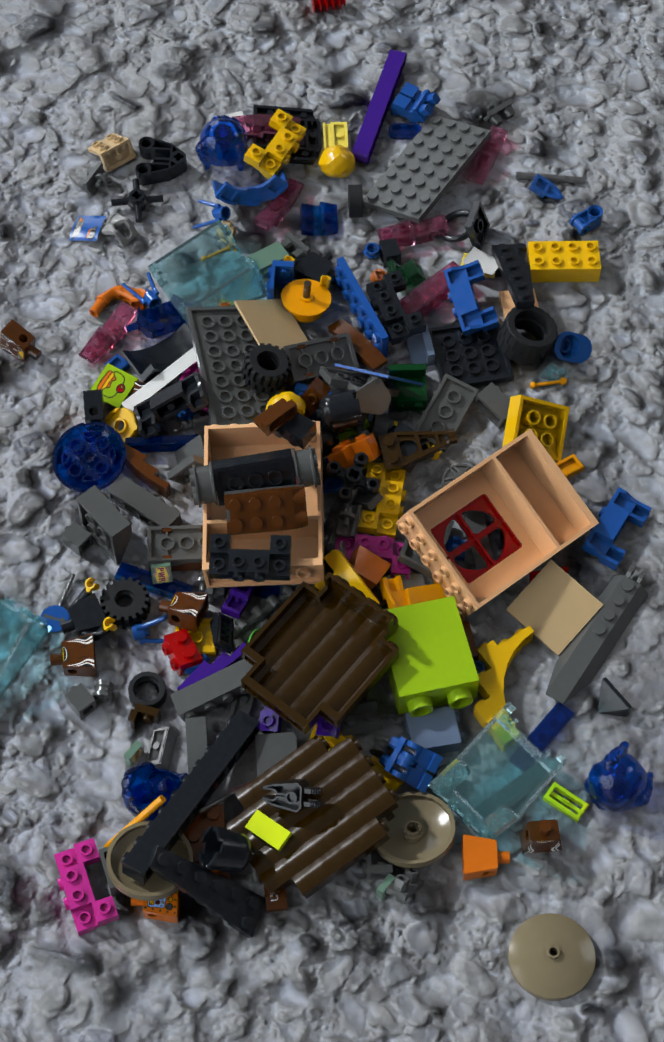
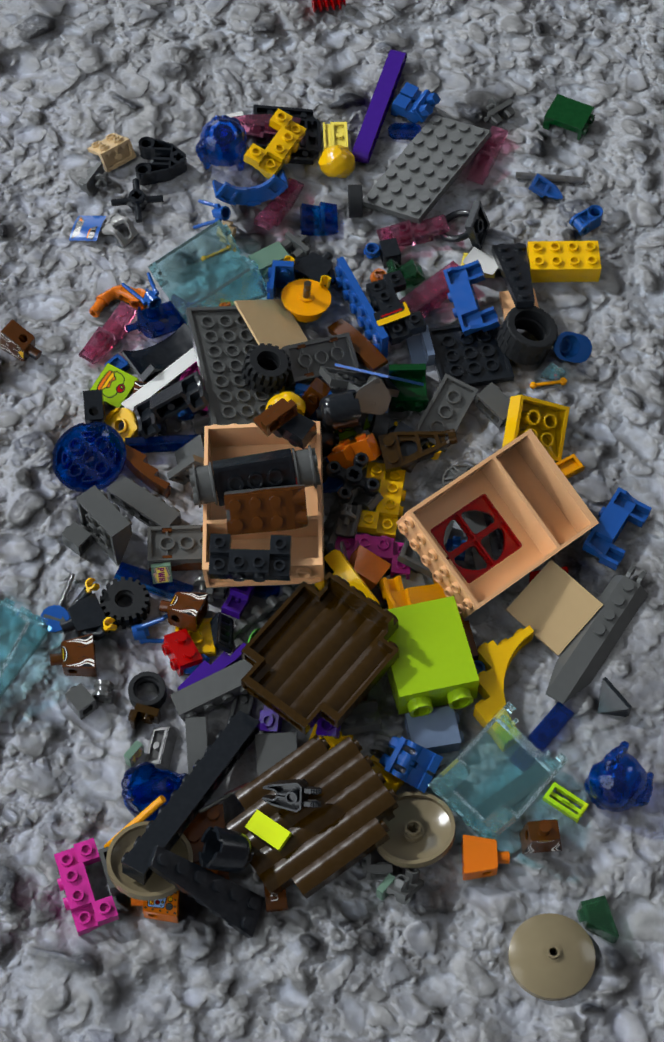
none -> sticker [373,302,411,326]
none -> dark green panel [543,94,595,141]
none -> clear green slope [576,895,619,943]

